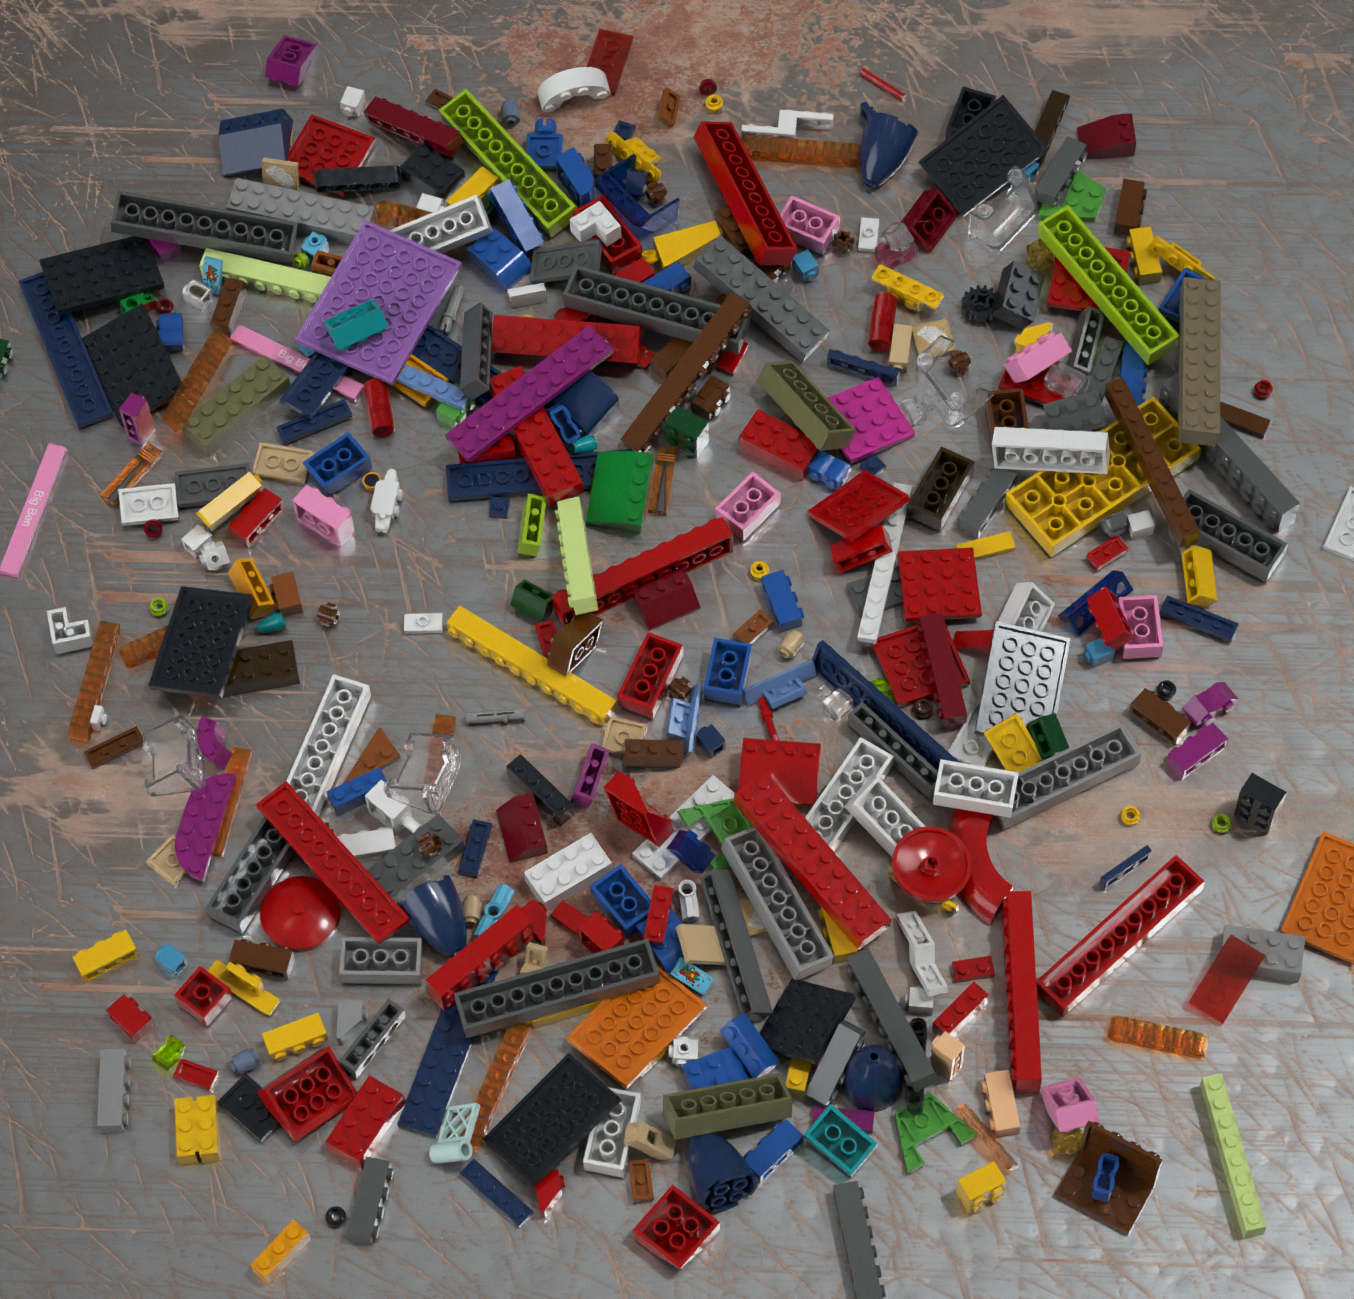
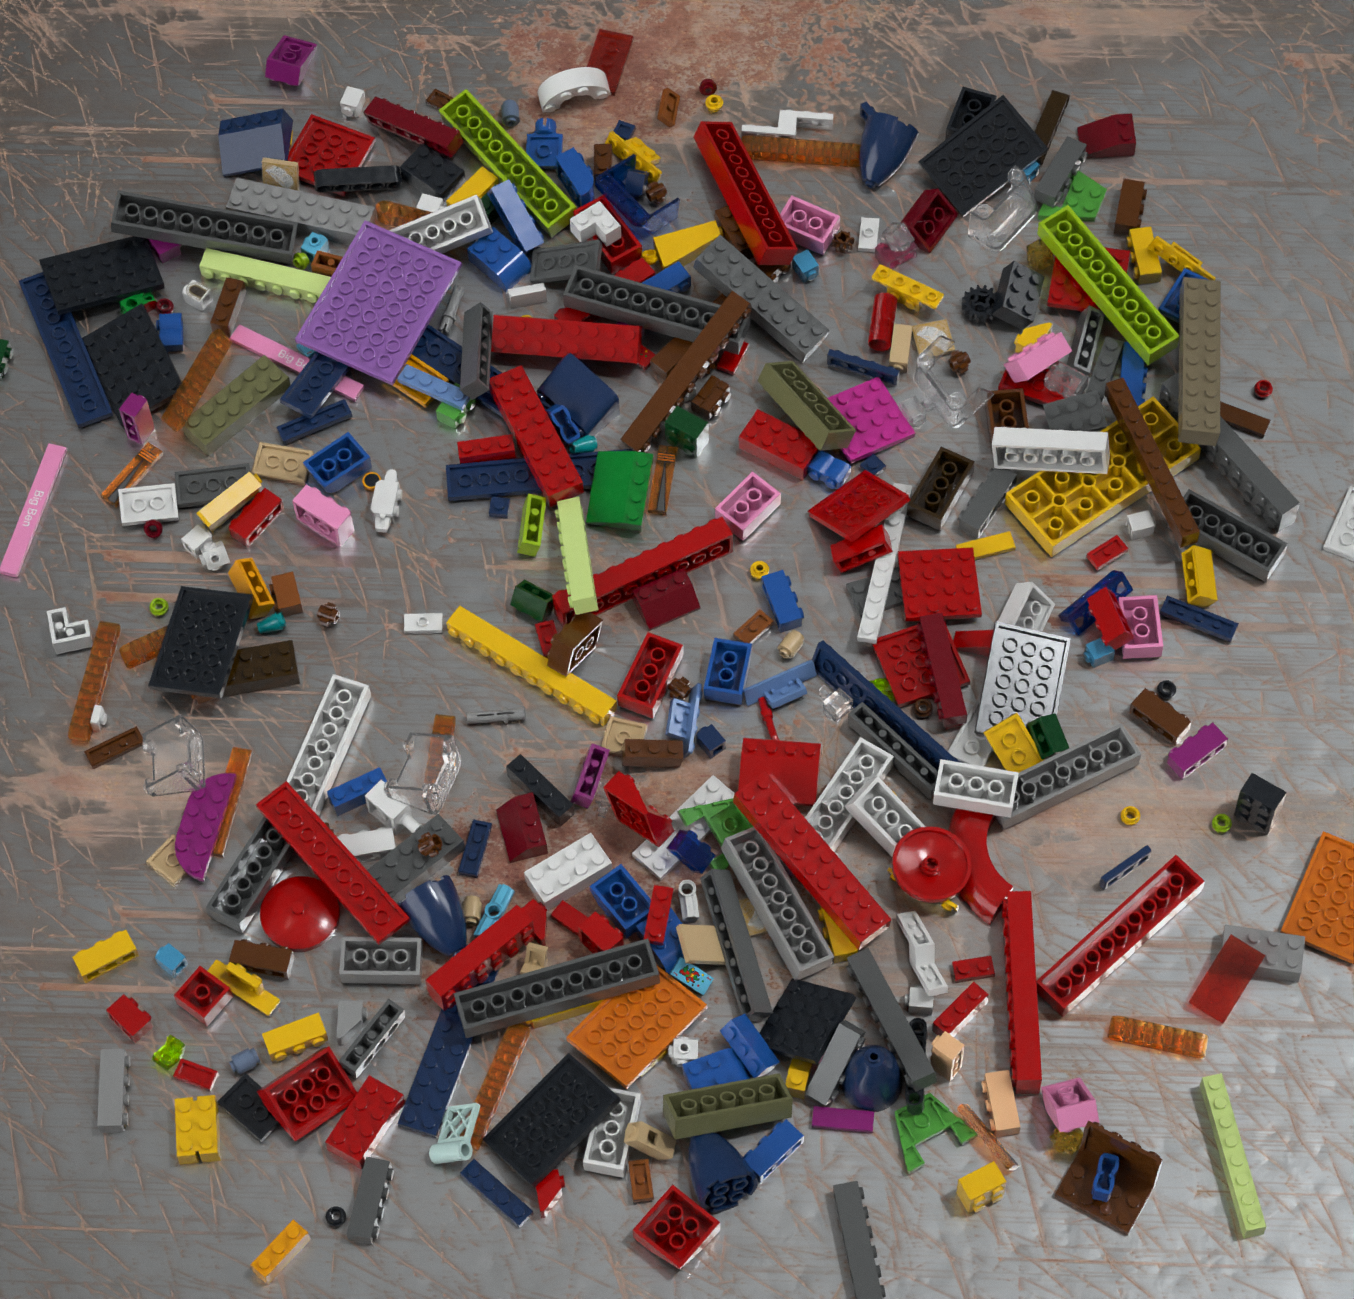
magenta brick [197,716,233,771] -> none
medium azure tile [202,256,223,295] -> none
teal slope [323,298,389,350] -> none
dark orange wing [343,728,401,784] -> none
red piece [364,378,395,437] -> none
magenta plate [445,325,614,462] -> none
teal brick [804,1104,878,1178] -> none
red bar [860,68,906,101] -> none
dark grey piece [1095,504,1132,537] -> none
magenta brick [1181,682,1238,726] -> none

